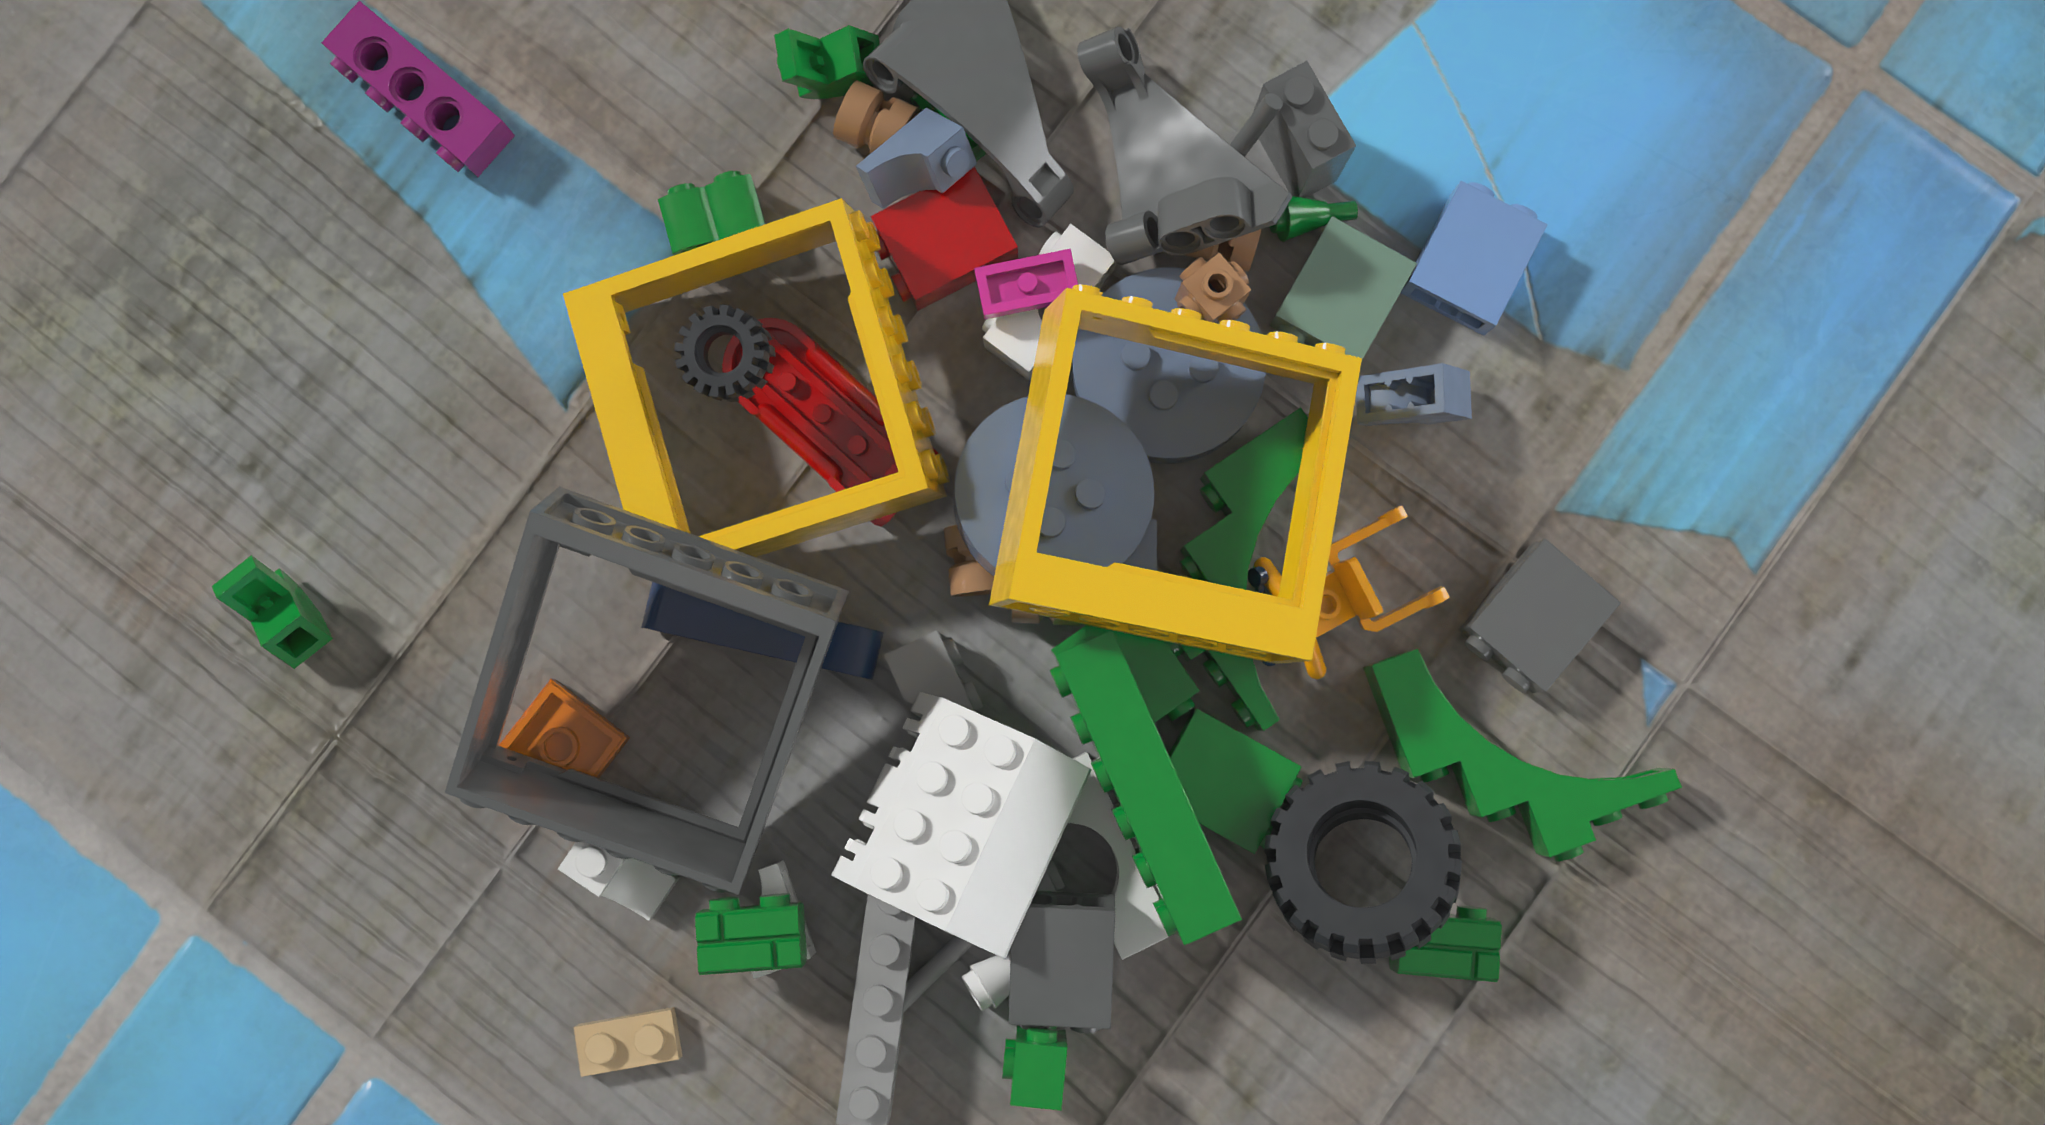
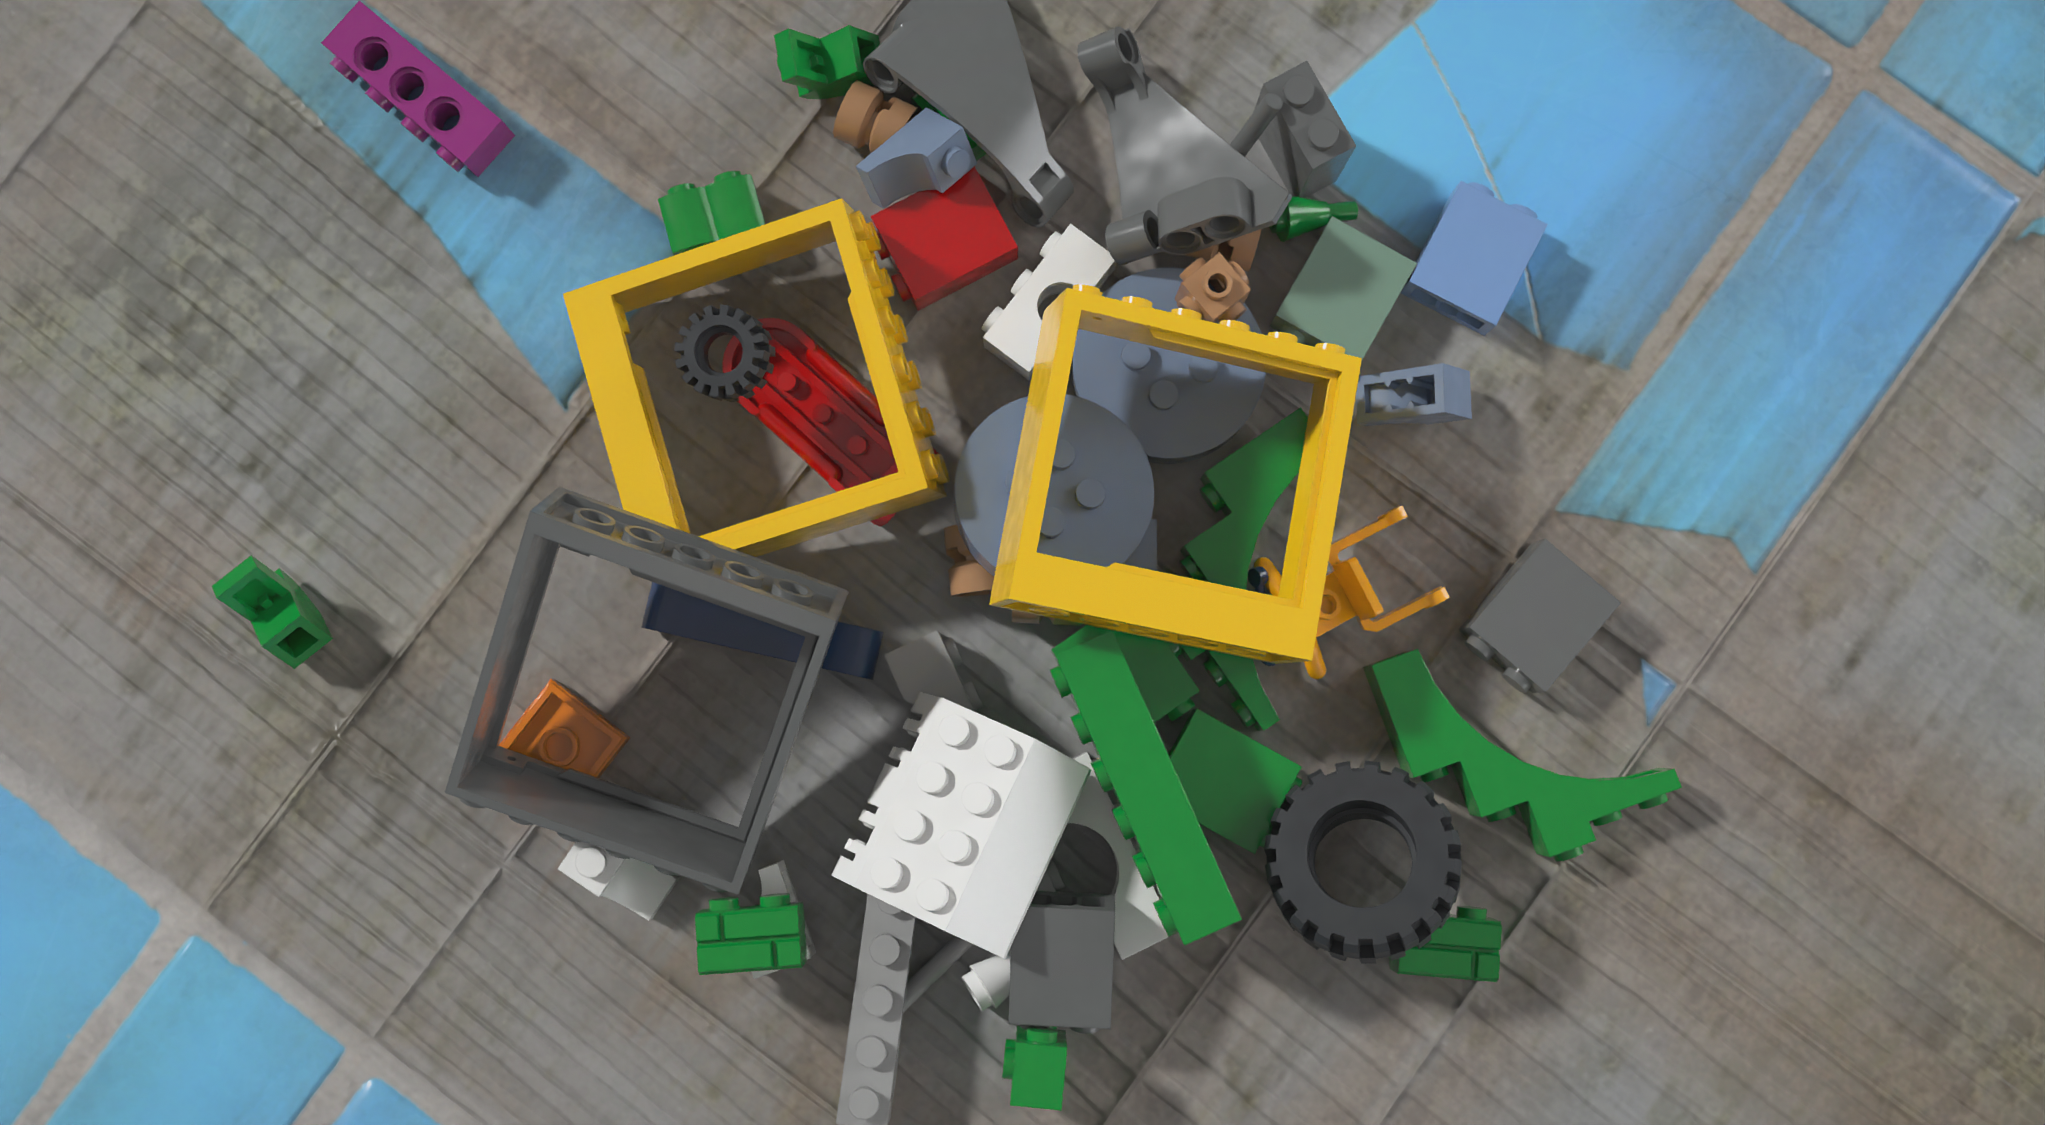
tan plate [573,1007,682,1077] -> none
dark pink plate [974,248,1078,320] -> none

